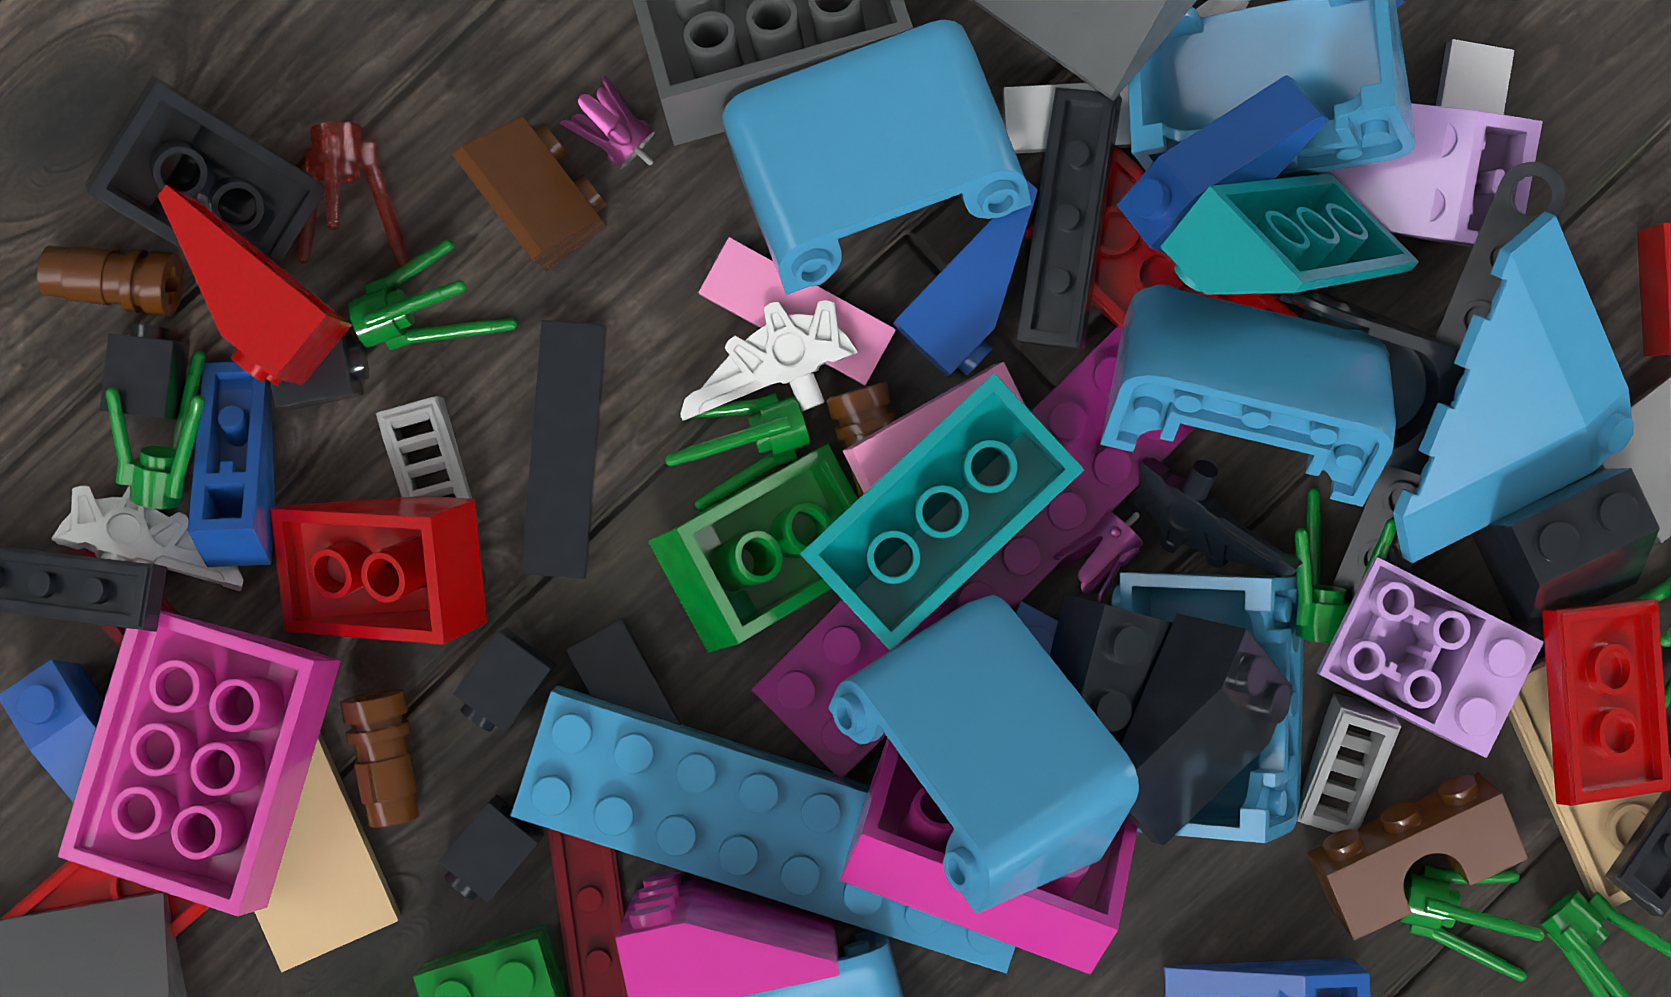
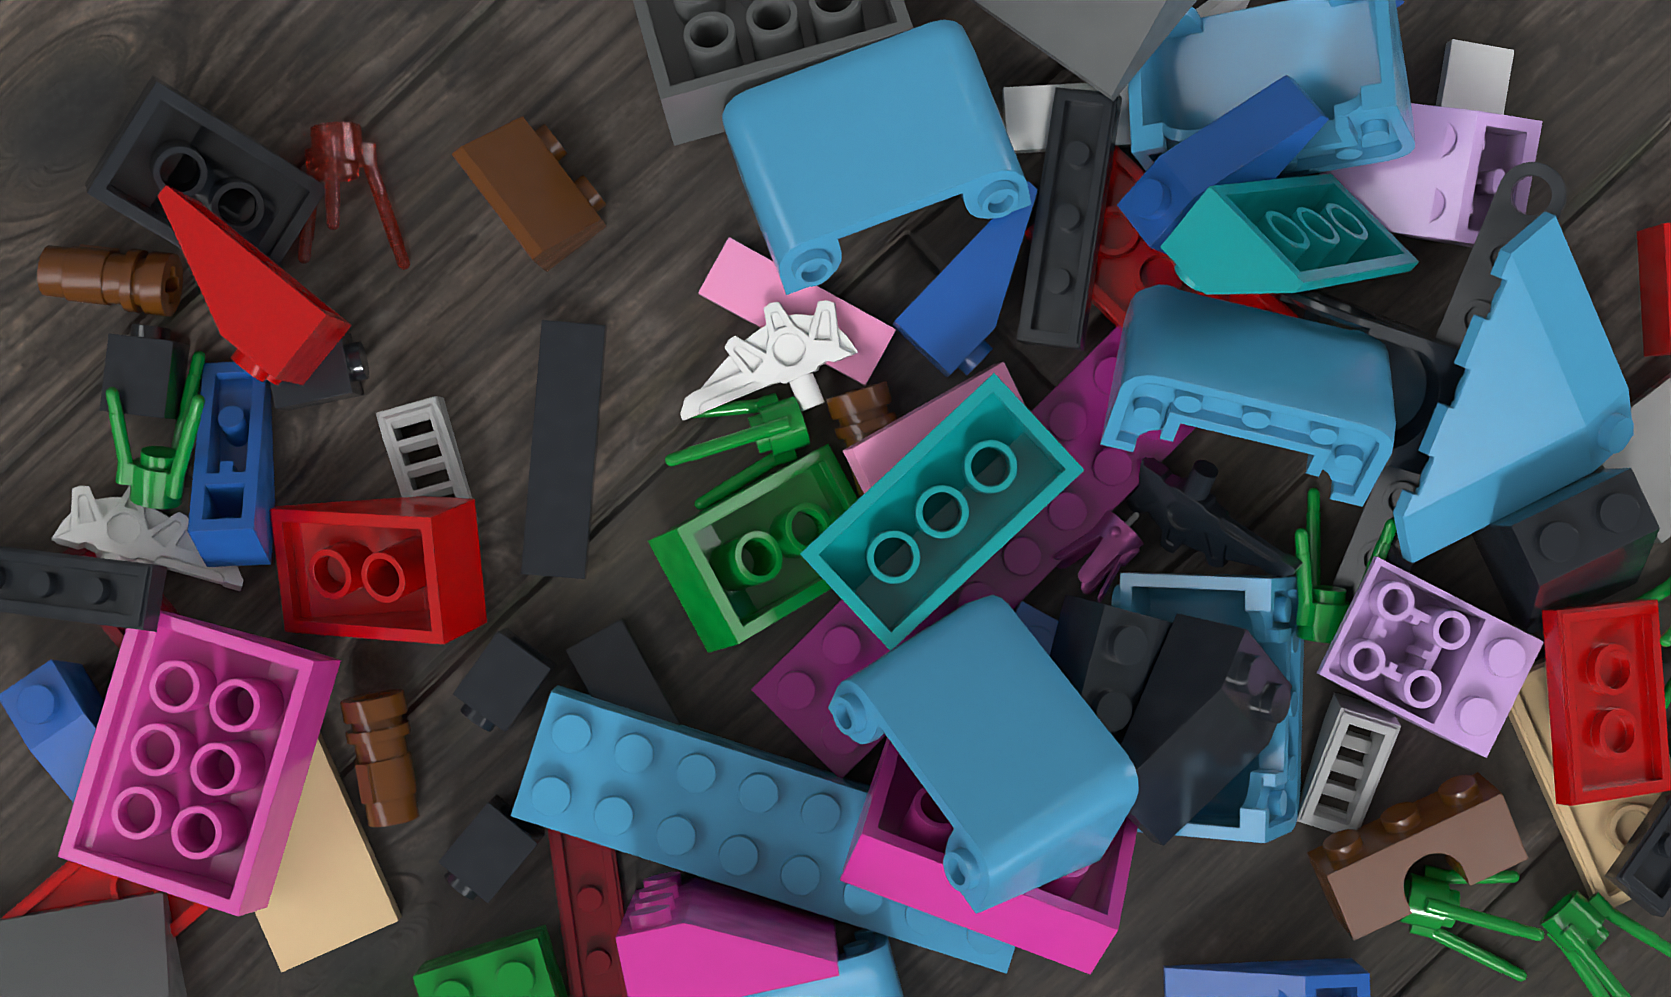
green plant [348,239,517,350] -> none
flat silver piece [560,74,655,169] -> none

